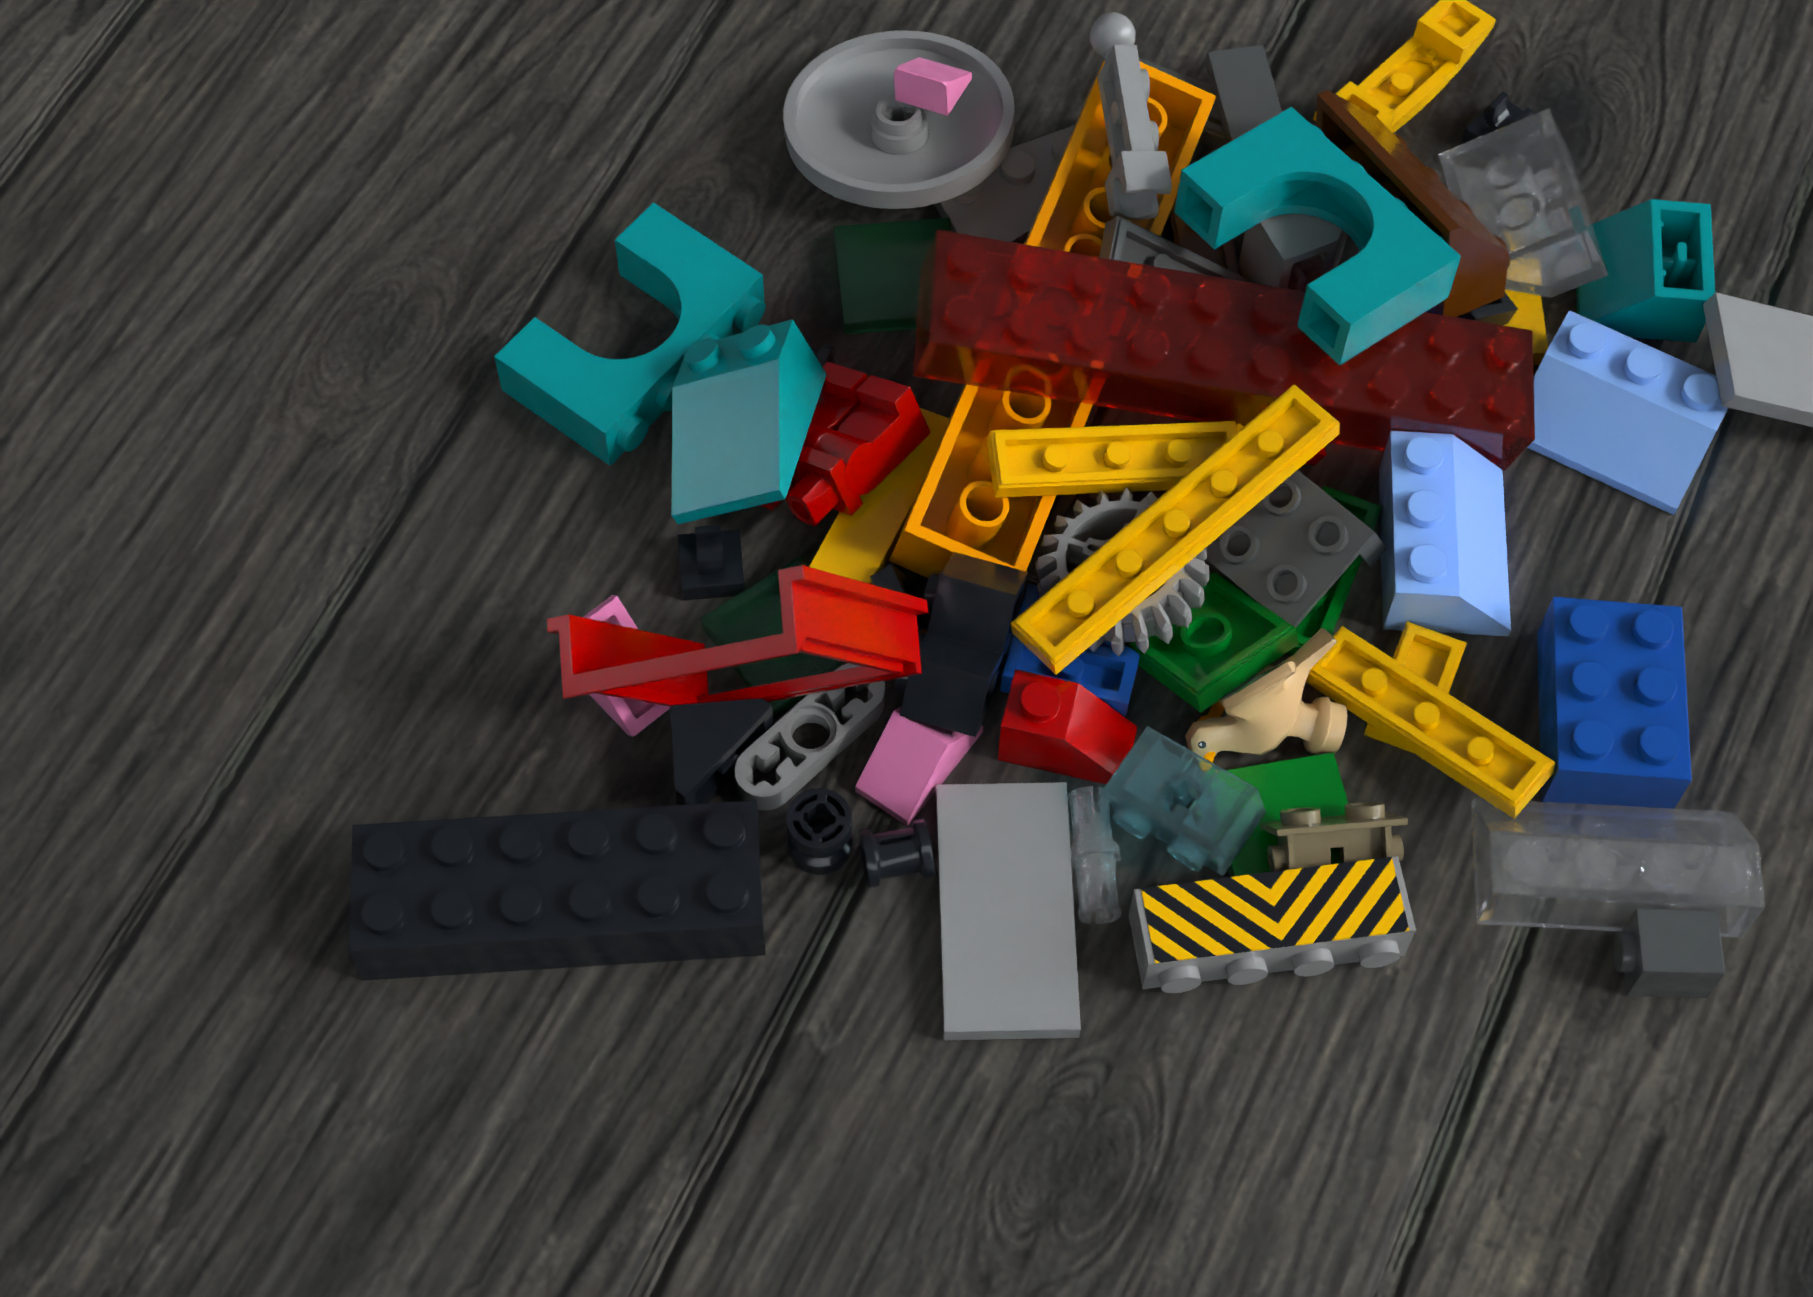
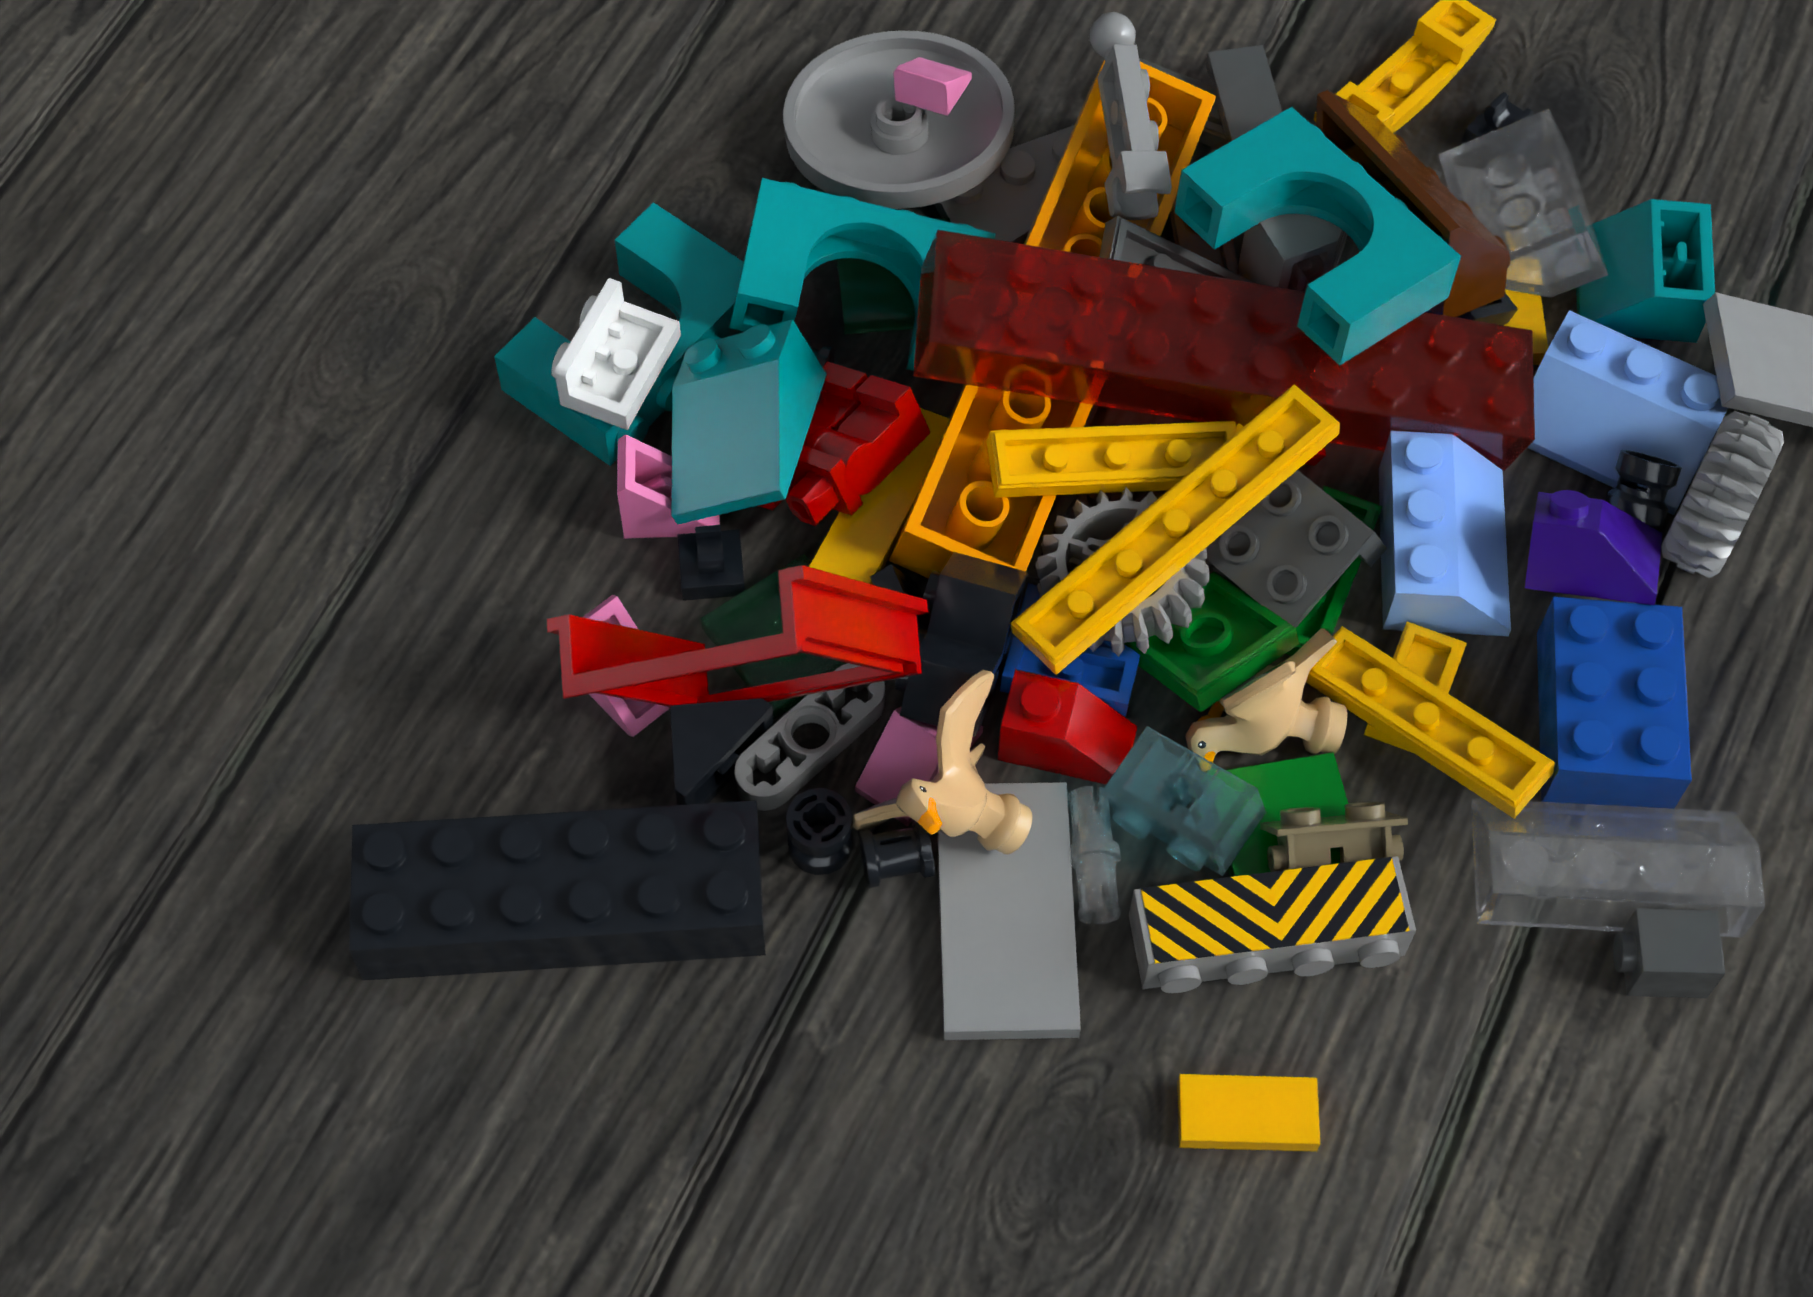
none -> white bracket [551,278,681,430]
none -> bright pink slope [617,435,720,539]
none -> teal arch [729,178,996,383]
none -> tan animal [852,670,1032,855]
none -> yellow tile [1177,1074,1321,1152]
none -> dark purple slope [1525,490,1663,605]
none -> black wheel [1605,450,1682,527]
none -> light grey gear [1661,411,1784,578]

